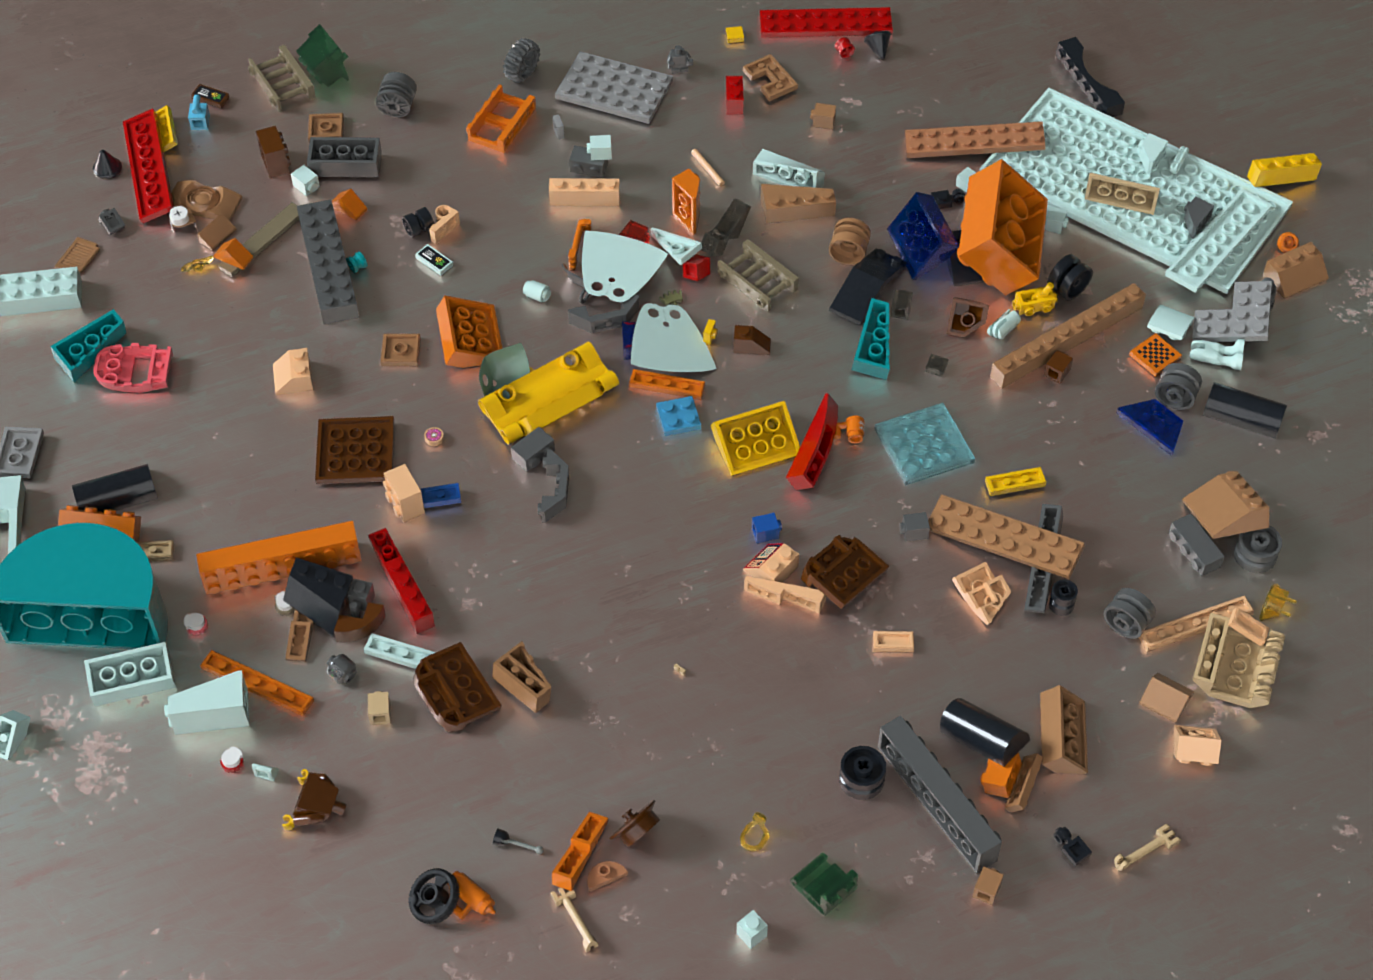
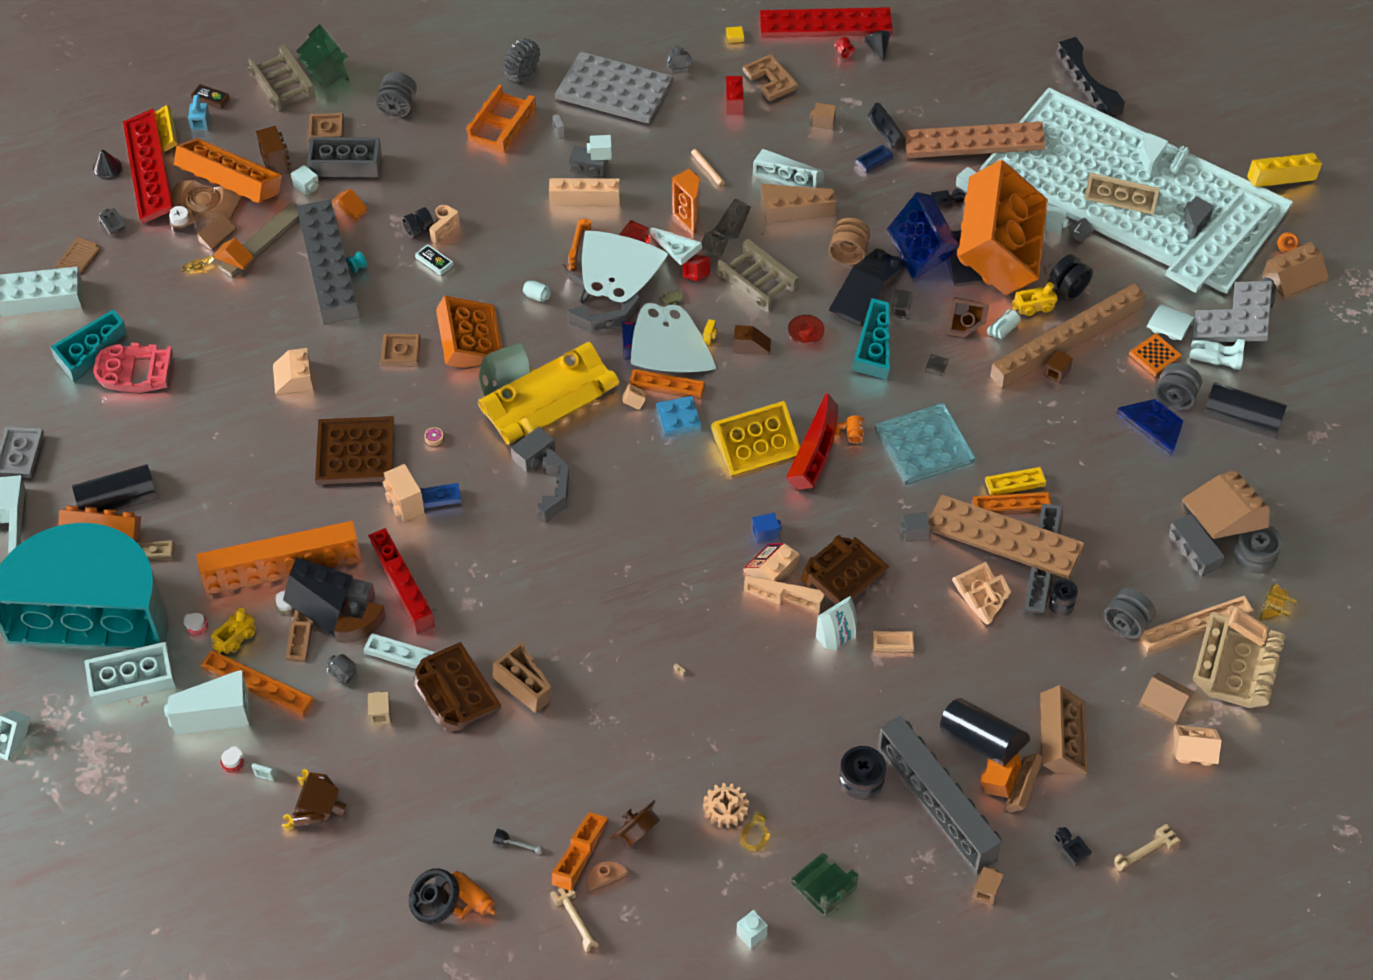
none -> orange brick [174,138,282,203]
none -> yellow brick [211,608,256,655]
none -> light nougat slope [622,384,646,410]
none -> light nougat gear [703,783,749,828]
none -> clear red dish [788,315,824,344]
none -> light aqua slope [816,596,857,650]
none -> dark blue tile [855,145,893,173]
none -> black plate [867,102,906,149]
none -> orange tile [972,492,1051,514]
none -> dark grey slope [1067,218,1094,242]

